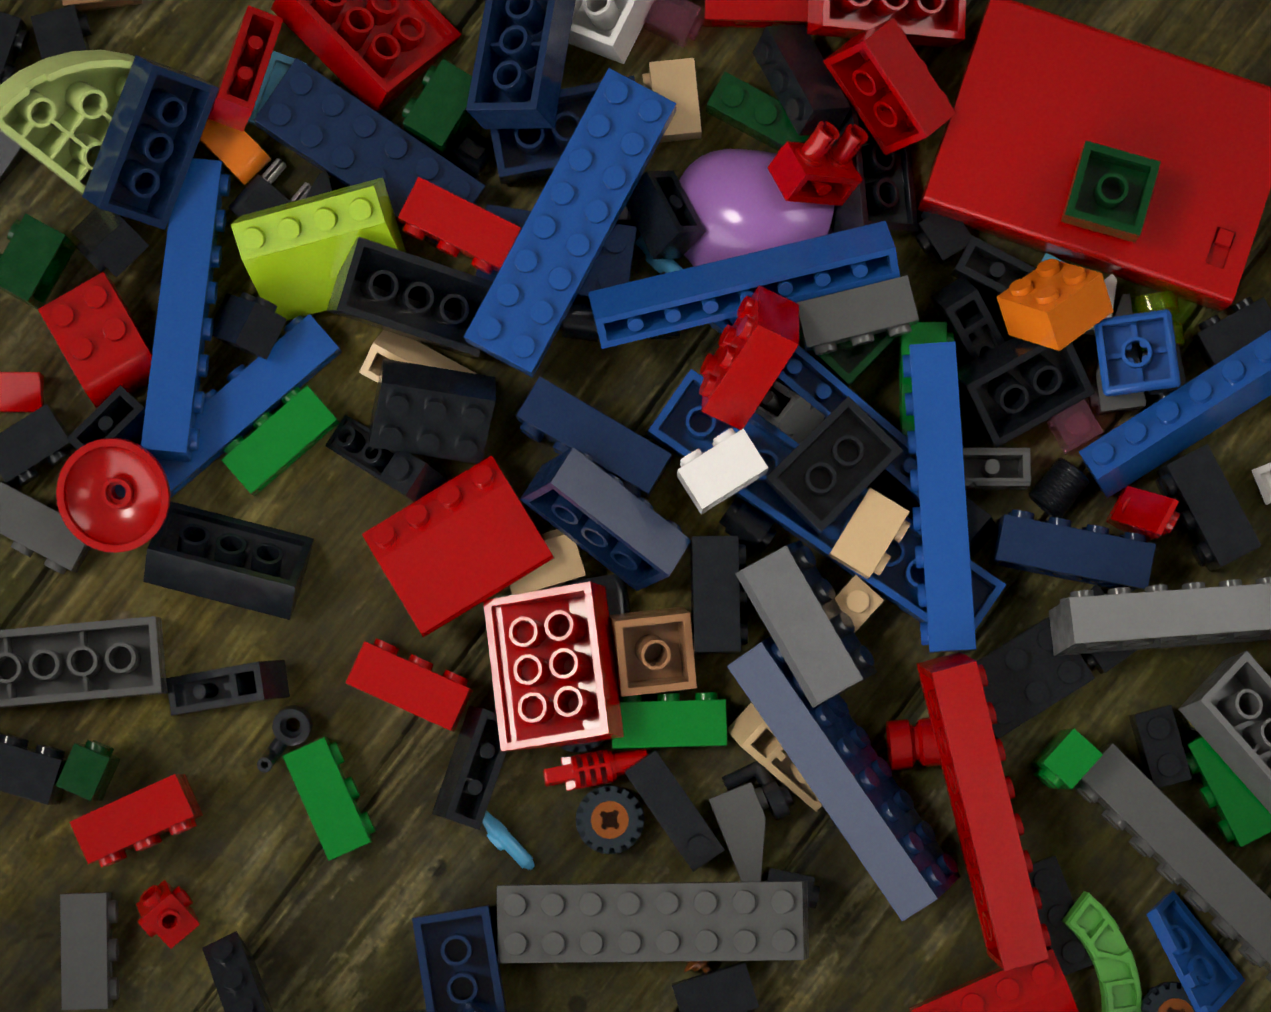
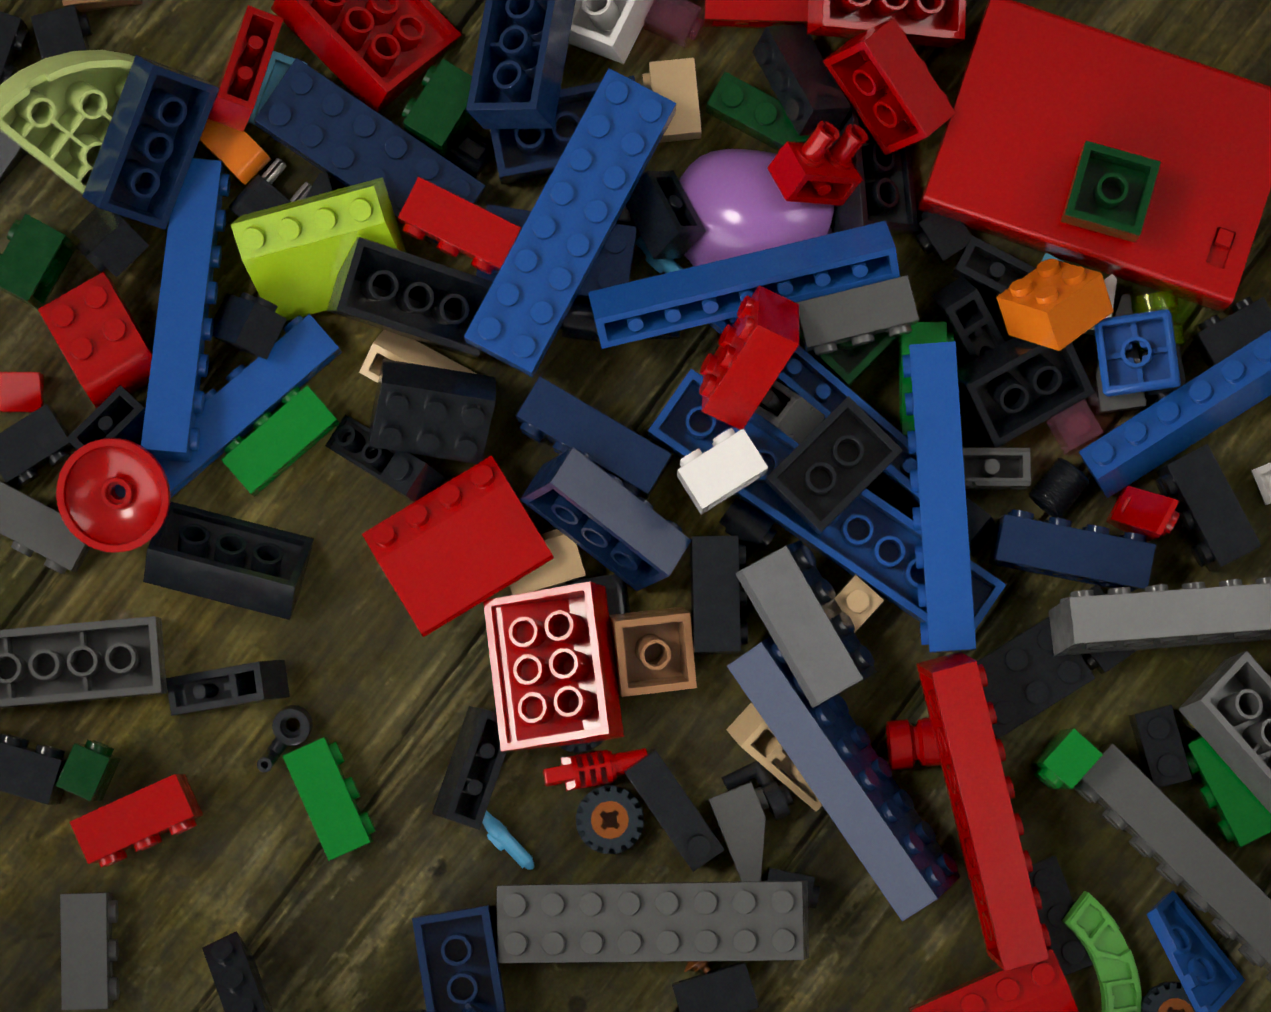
red brick [136,880,200,949] -> none
red brick [345,638,473,732] -> none
green brick [612,692,727,749] -> none
tan brick [828,488,911,580] -> none

